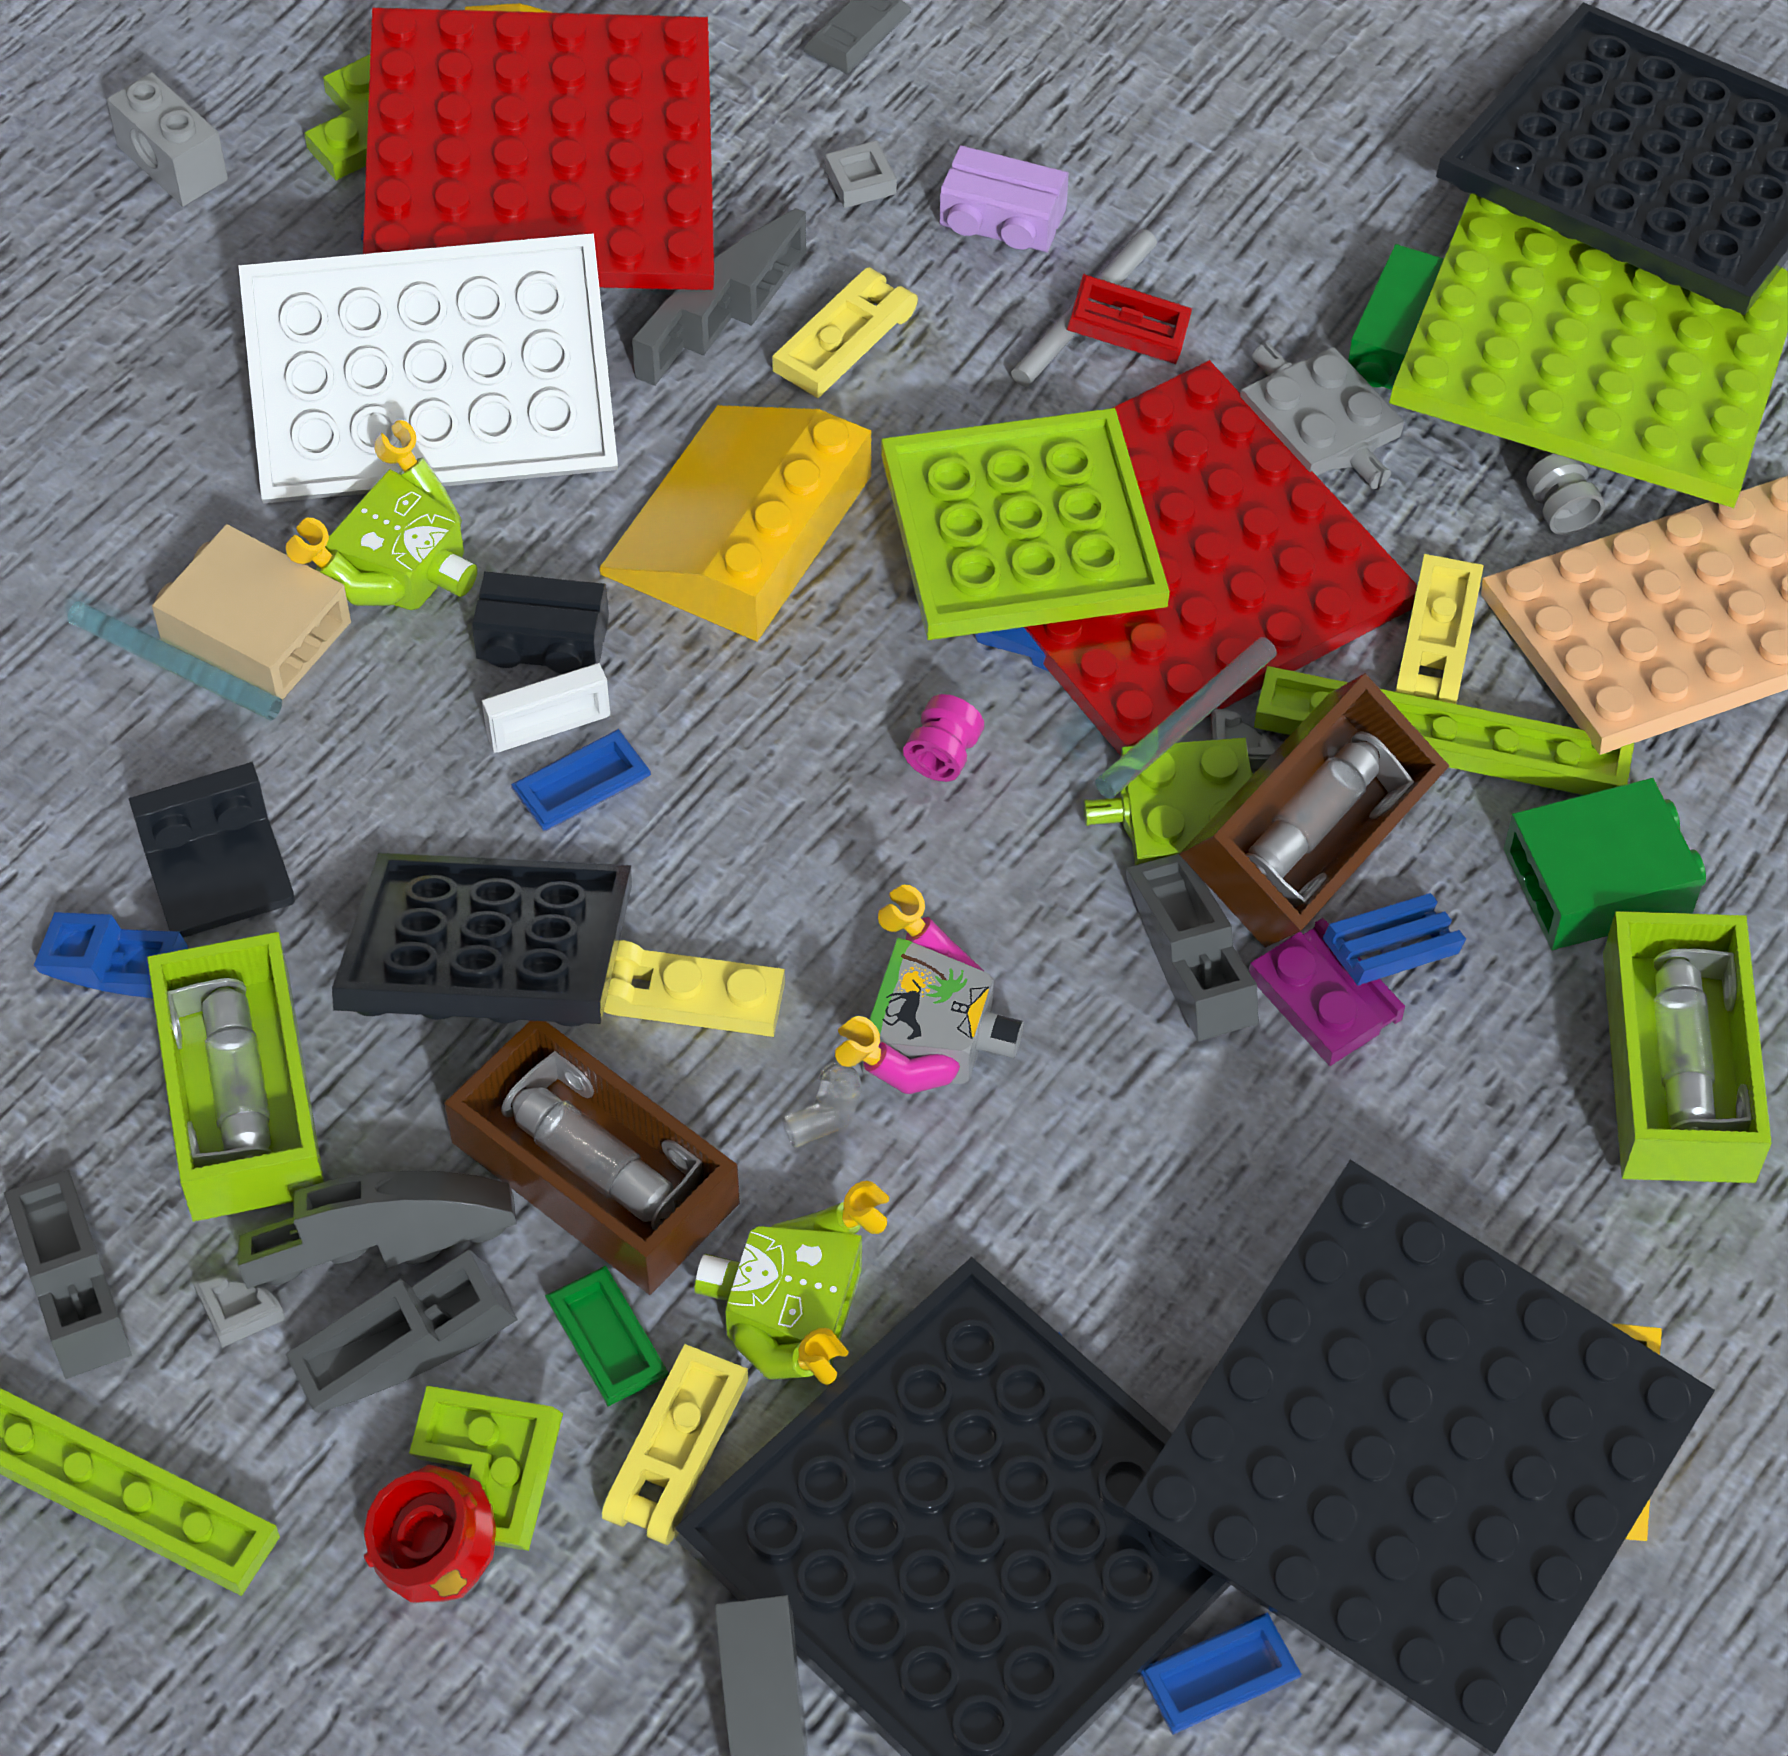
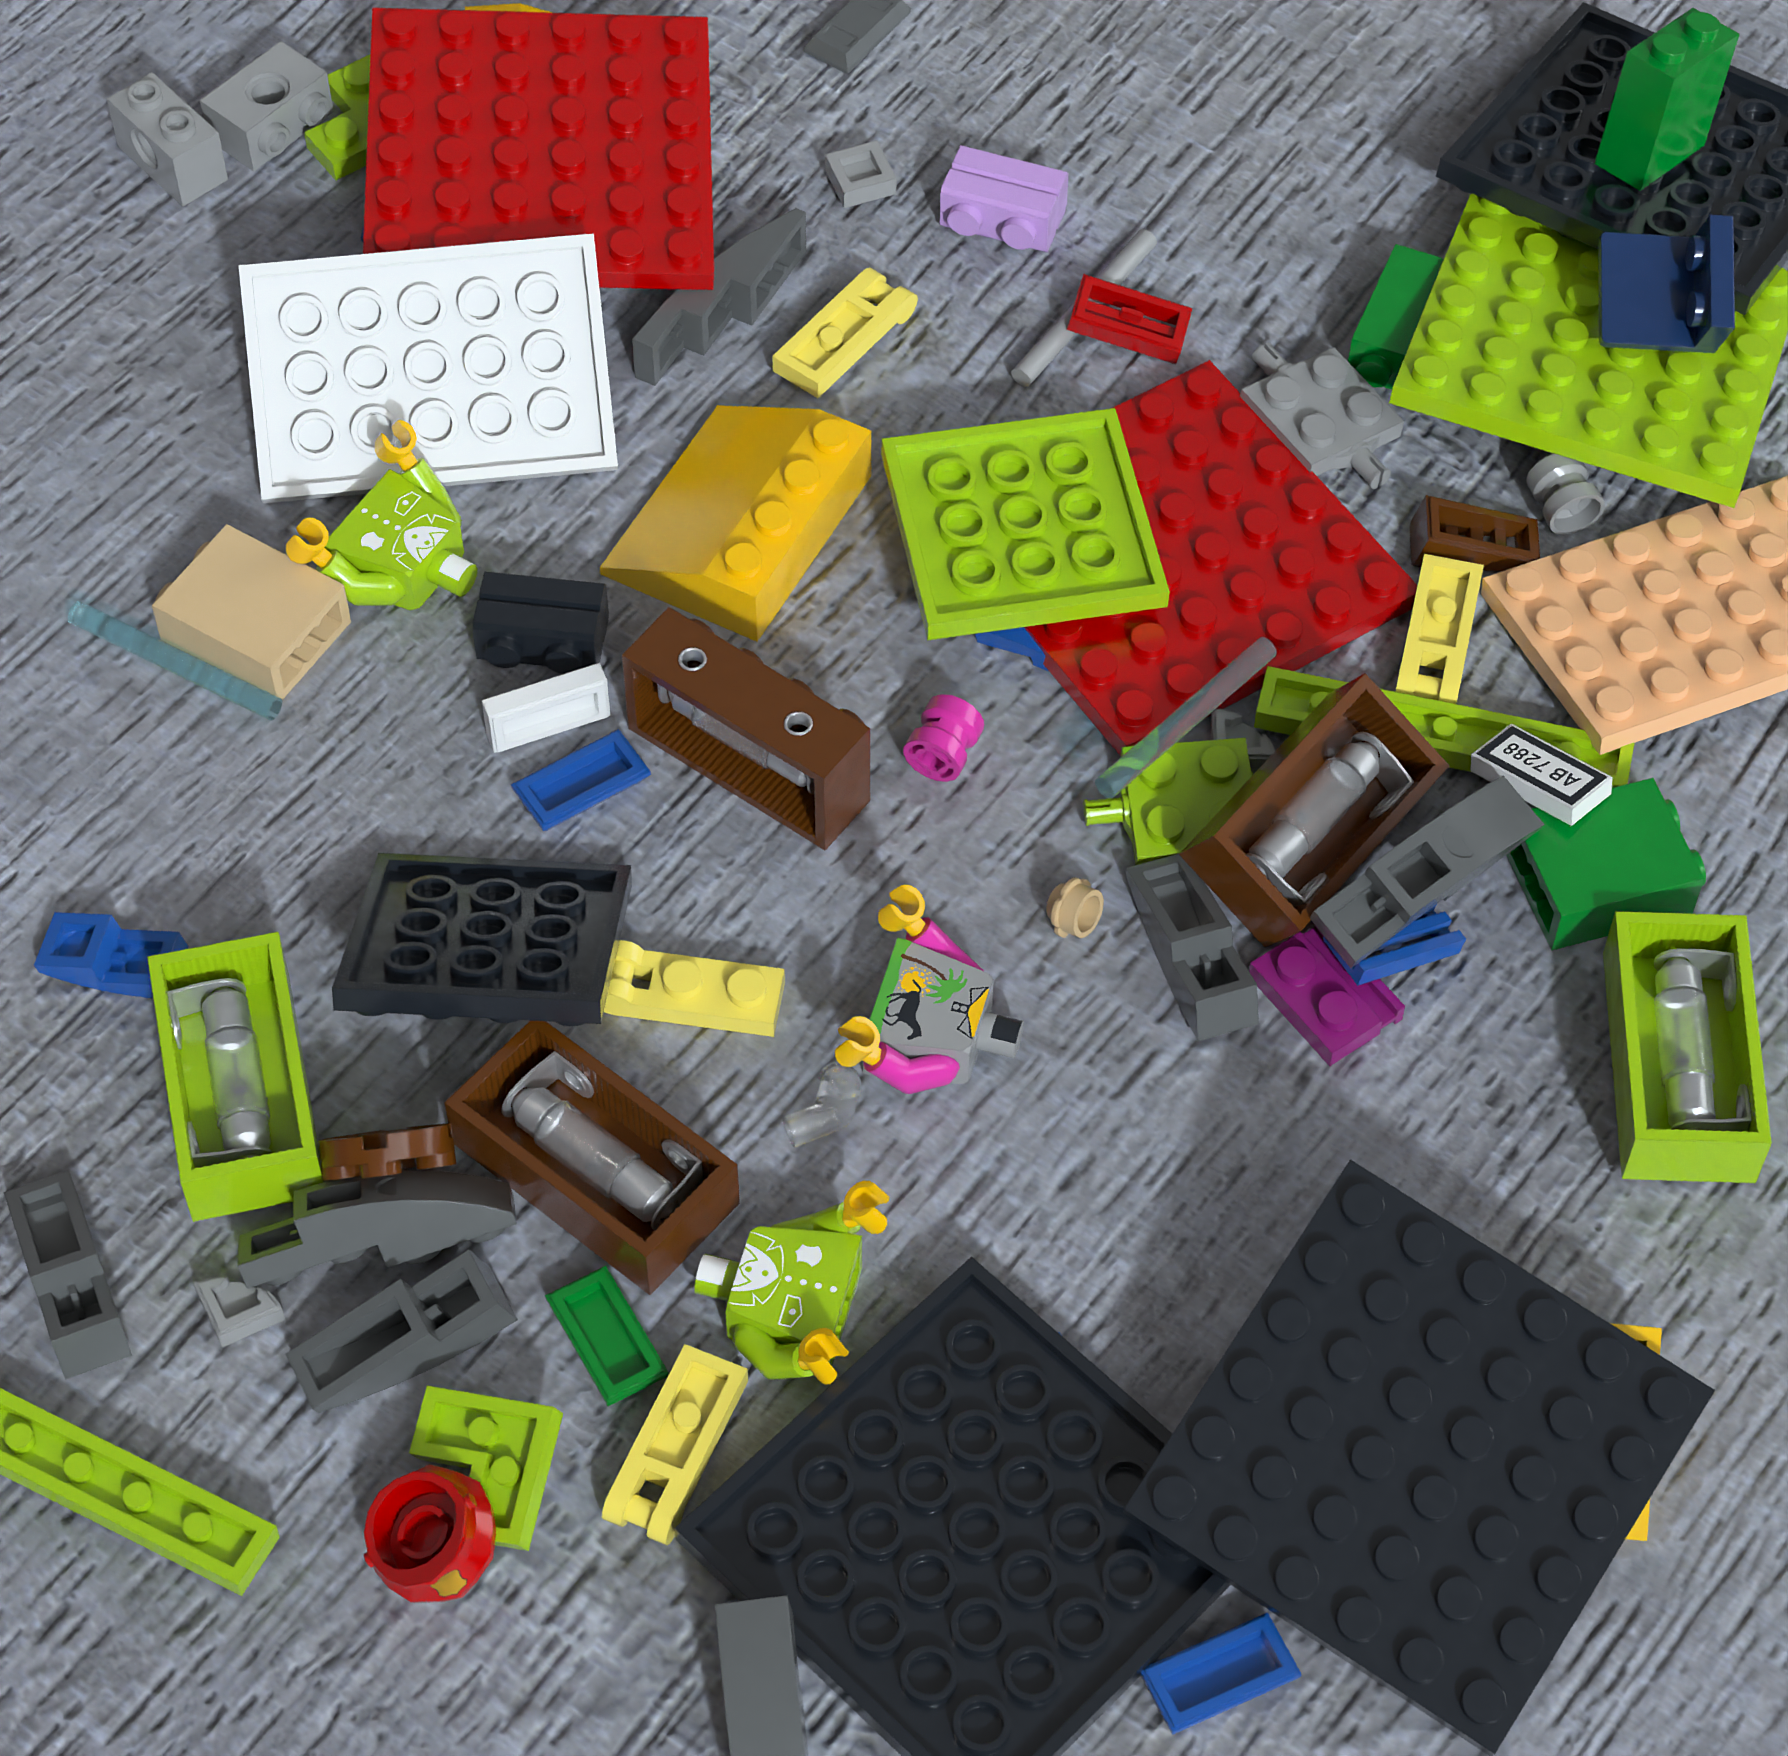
black bracket [128,762,295,938] -> none
none -> light grey brick [200,41,334,172]
none -> reddish brown plate [318,1123,457,1181]
none -> reddish brown piece [622,607,870,851]
none -> tan plate [1046,877,1104,938]
none -> dark grey slope [1310,775,1545,968]
none -> reddish brown slope [1409,495,1540,571]
none -> tile [1471,724,1612,826]
none -> green brick [1595,8,1740,191]
none -> dark blue bracket [1598,215,1735,353]

